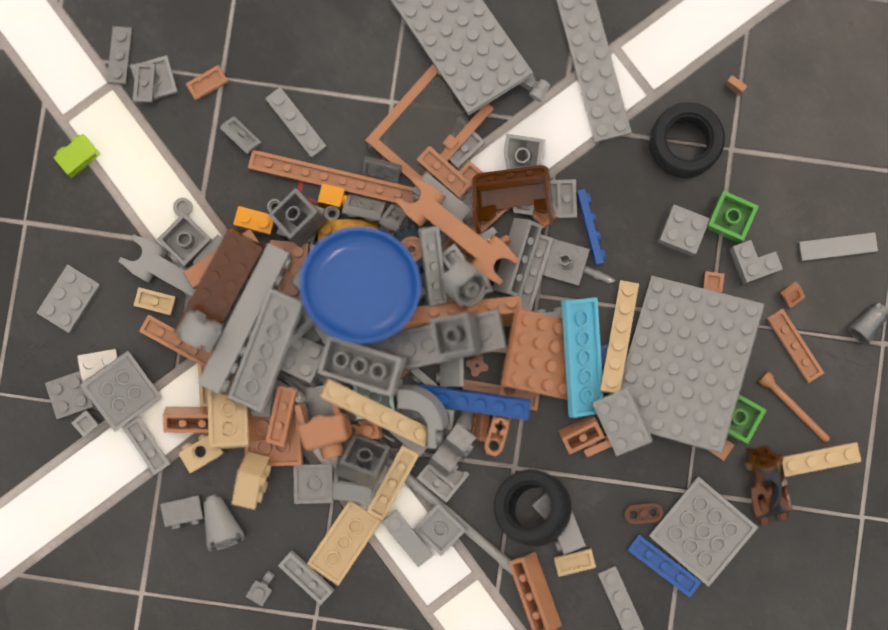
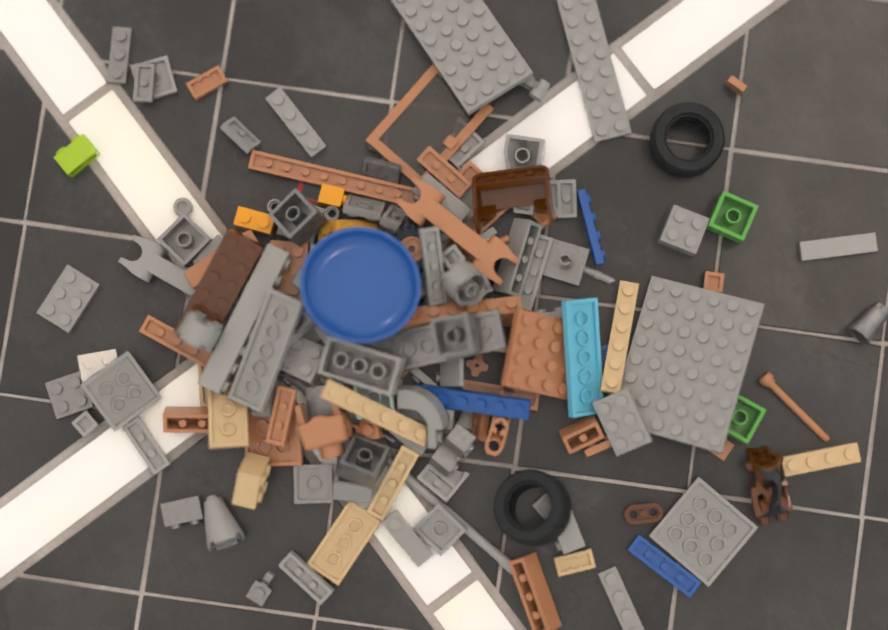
tan plate [133,287,177,316] -> none
tan brick [178,433,226,473] -> none
light grey brick [729,240,783,284] -> none
nougat tile [766,308,824,383] -> none
nougat plate [781,281,805,309] -> none

